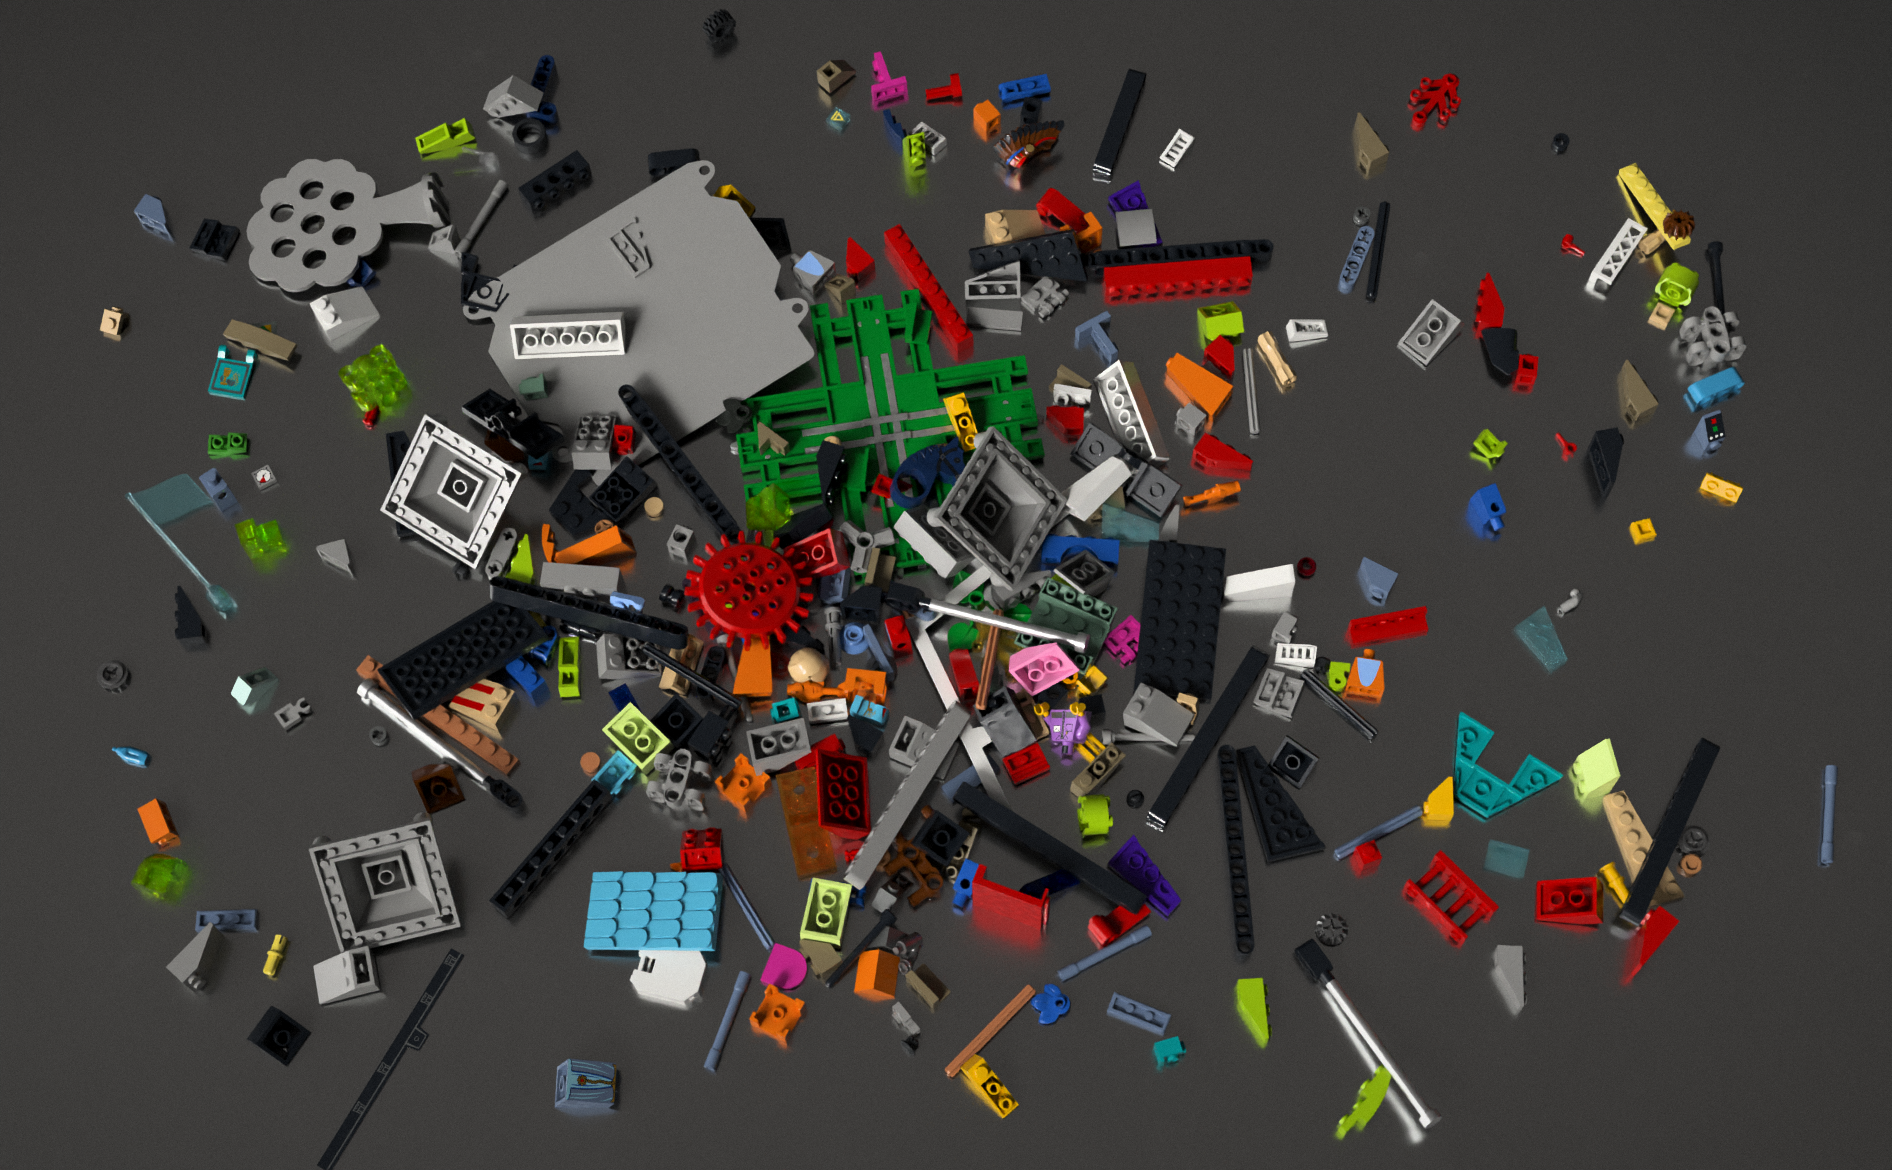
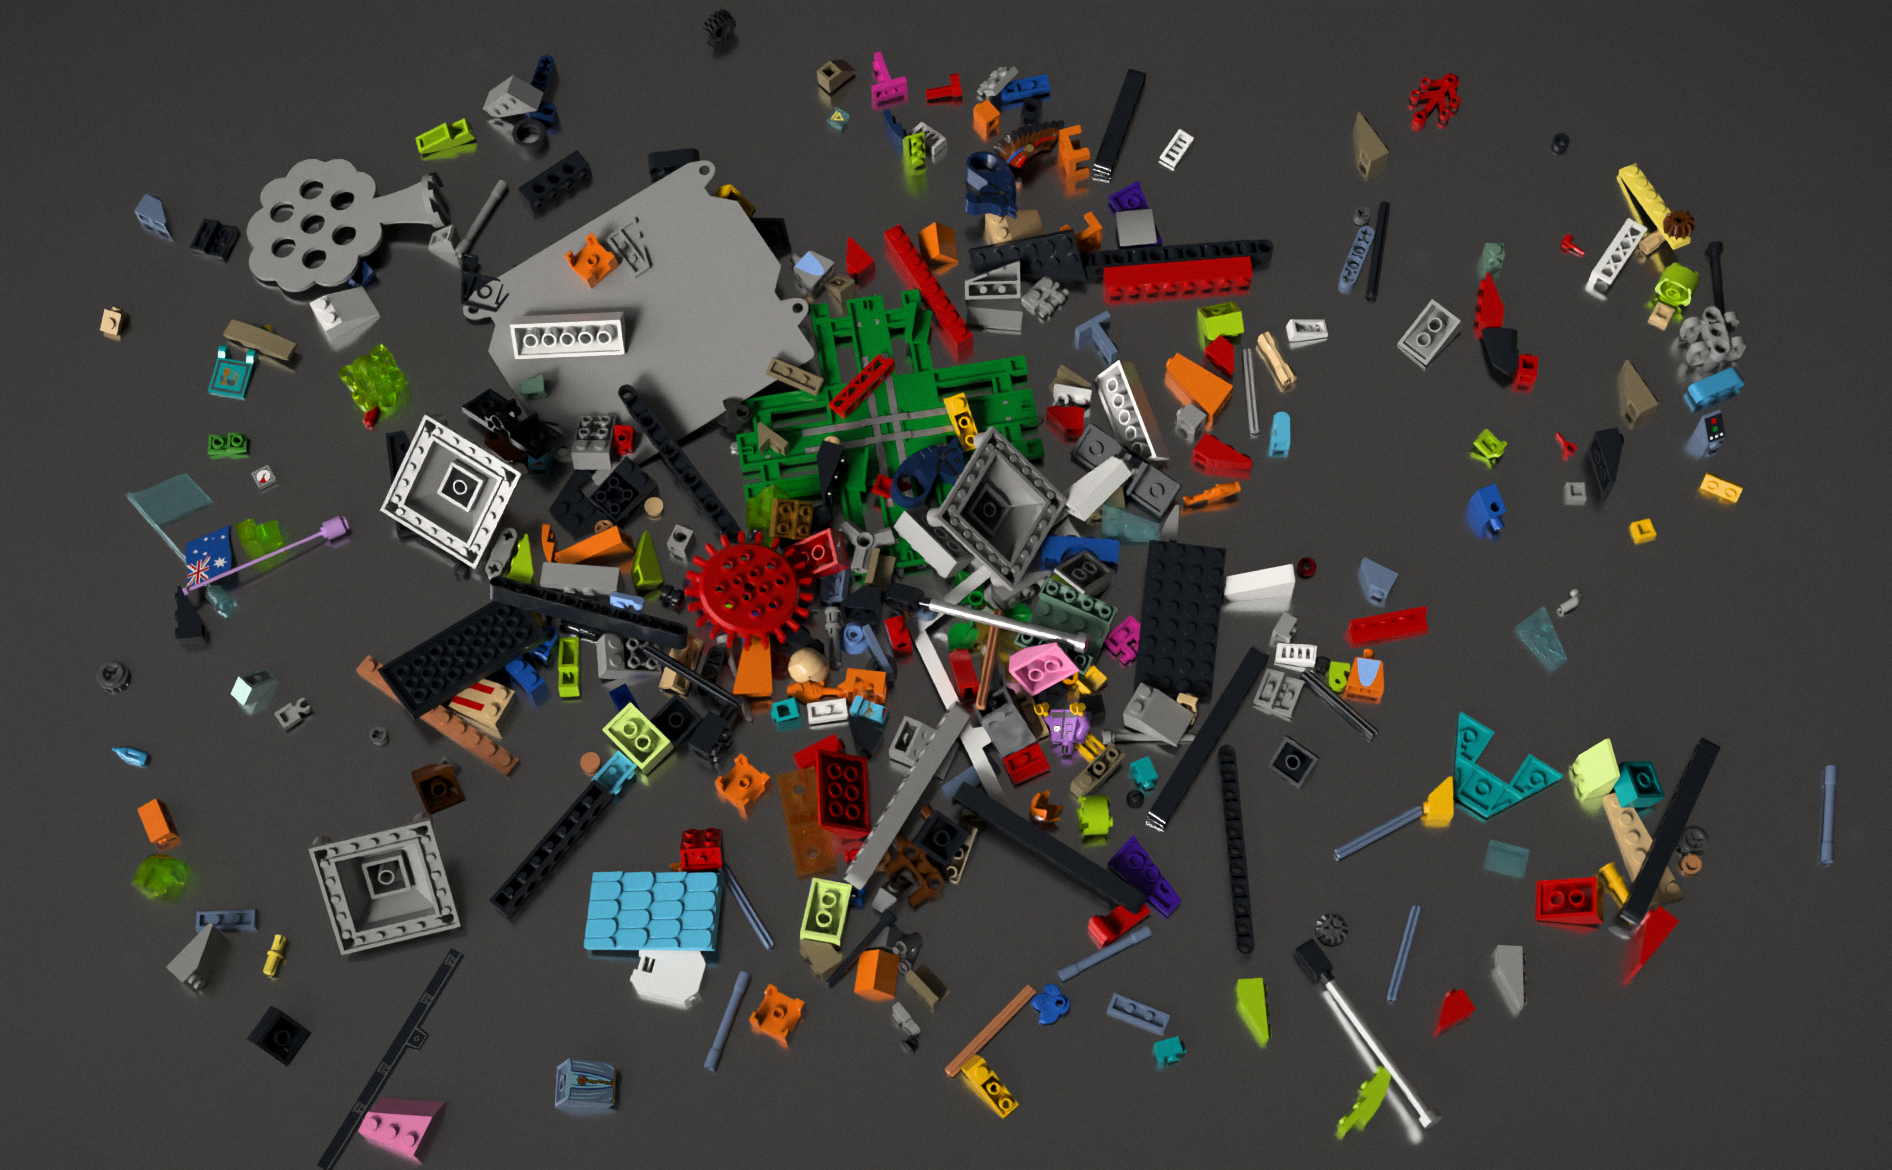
sand blue torso [199,468,238,512] -> none
light grey slope [313,946,380,1005] -> none
light grey slope [316,539,354,573] -> none
flat silver piece [357,678,525,814] -> none
clear plant [453,147,496,174] -> none
light grey piece [646,749,713,811] -> none
light grey slope [746,718,811,776] -> none
dark pink tile [760,943,807,990] -> none
blue torso [952,858,979,908] -> none
red panel [972,864,1051,930] -> none
slope [1019,870,1080,900] -> none
red door [1036,188,1089,234] -> none
black wing [1235,745,1326,863] -> none
red brick [1353,840,1382,872] -> none
red fence [1404,850,1499,944] -> none
none -> flag [182,516,350,595]
none -> bright pink wedge [358,1097,446,1160]
none -> orange panel [564,232,619,289]
none -> lime slope [630,530,663,590]
none -> dark tan tile [765,357,824,397]
none -> pearl gold slope [769,498,814,540]
none -> dark tan bush [793,291,815,313]
none -> red fence [828,354,895,420]
none -> orange slope [918,222,958,266]
none -> dark blue animal [964,151,1018,219]
none -> light grey plate [977,66,1019,96]
none -> orange piece [1029,789,1063,823]
none -> orange panel [1058,125,1090,179]
none -> teal brick [1129,756,1158,790]
none -> medium azure leg [1270,412,1290,450]
none -> sand blue axle [1387,905,1423,1001]
none -> red slope [1436,988,1476,1033]
none -> sand green brick [1482,243,1505,270]
none -> light grey tile [1565,482,1587,502]
none -> teal brick [1614,761,1665,808]

